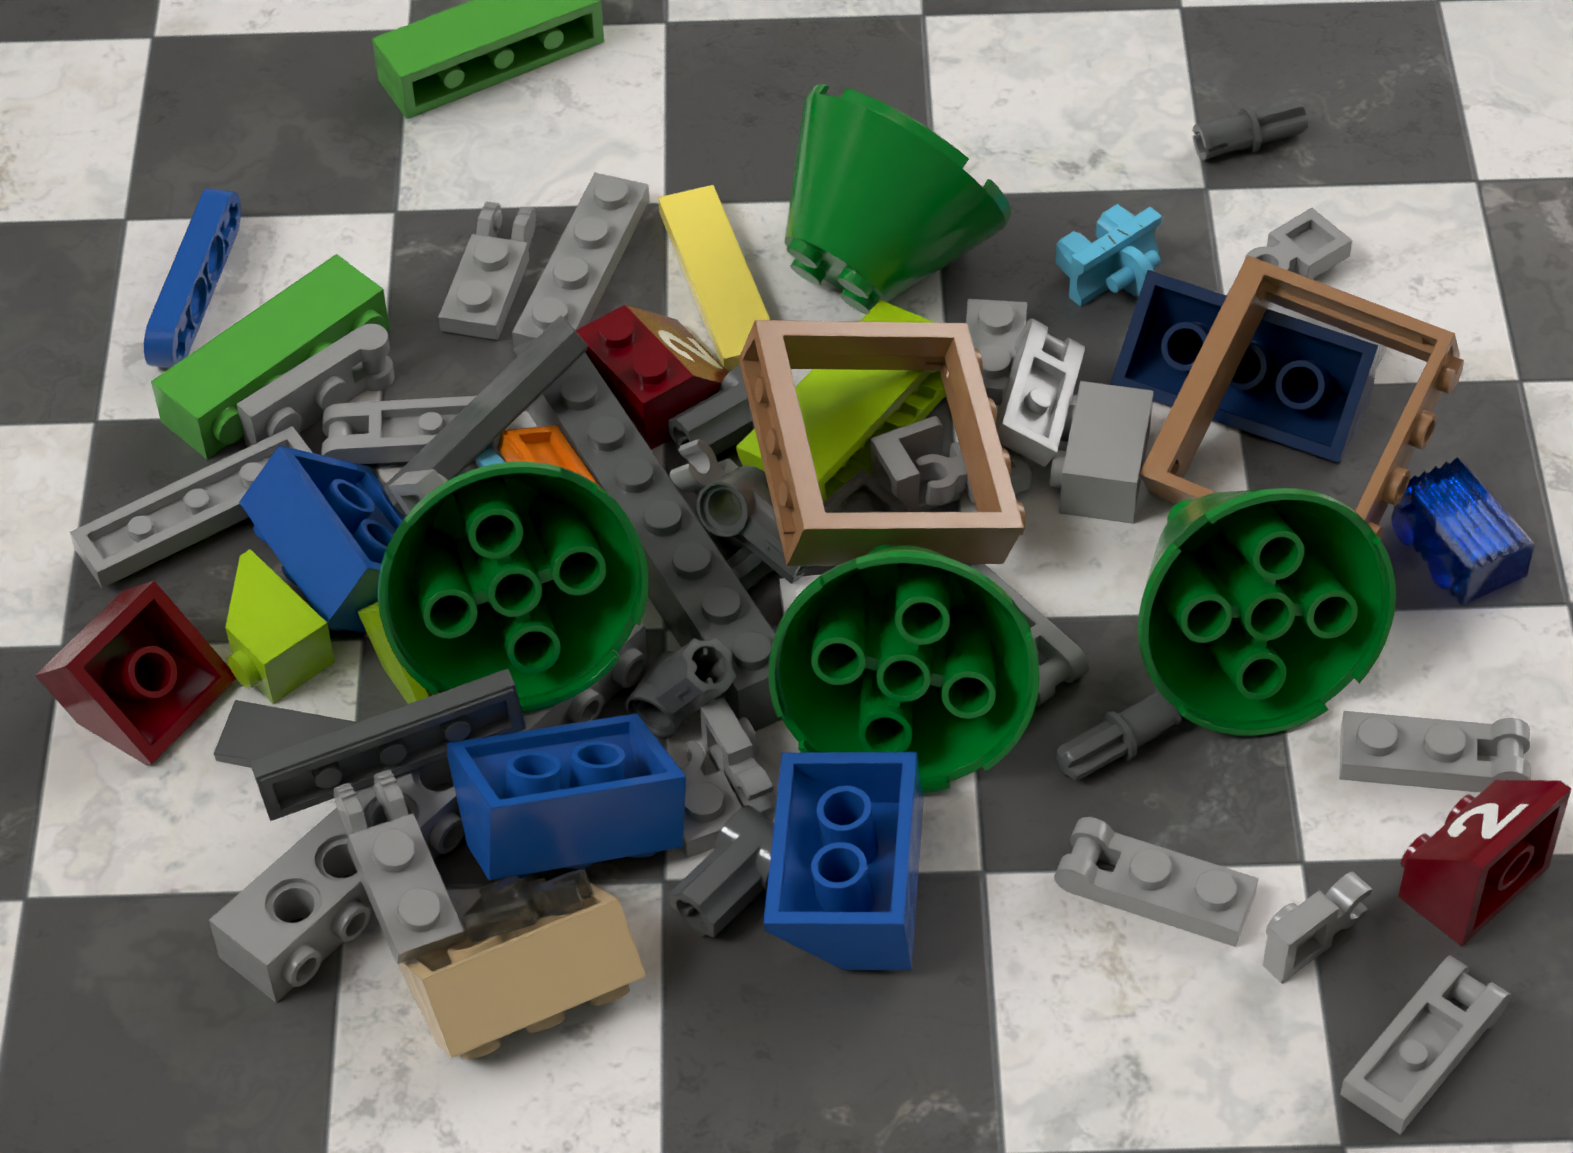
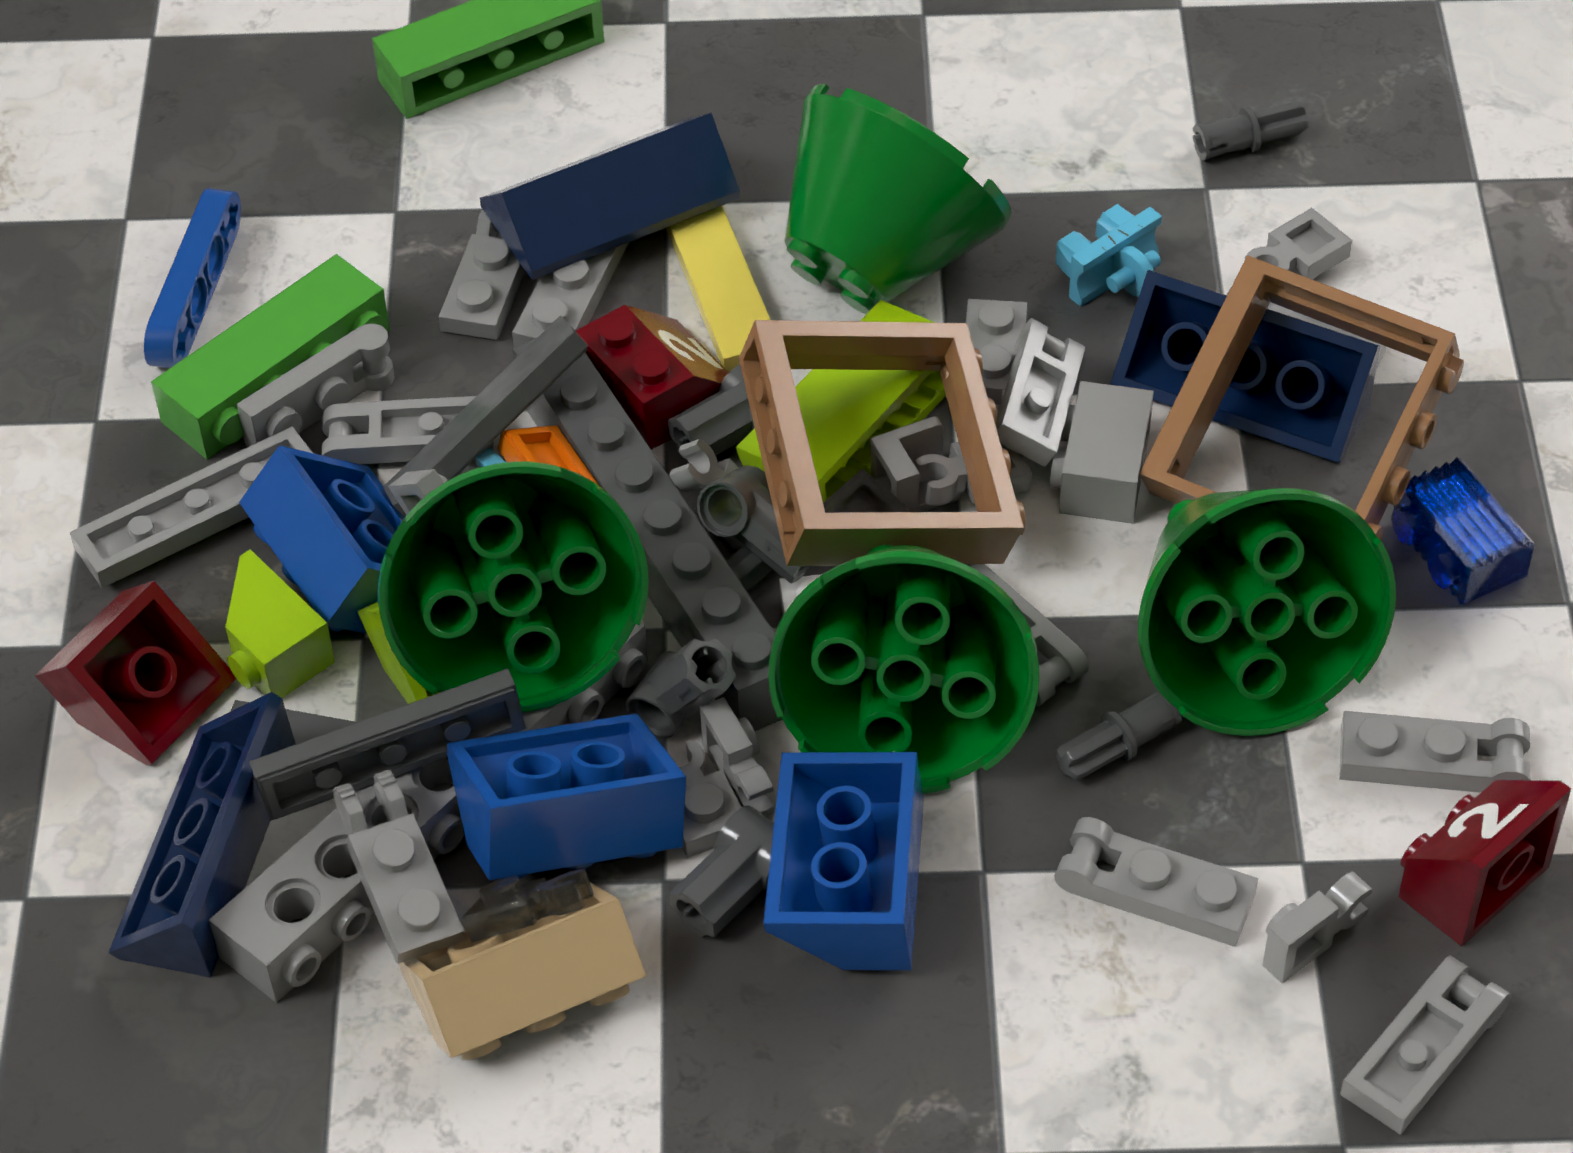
none -> dark blue slope [108,692,296,978]
none -> dark blue slope [480,112,740,280]

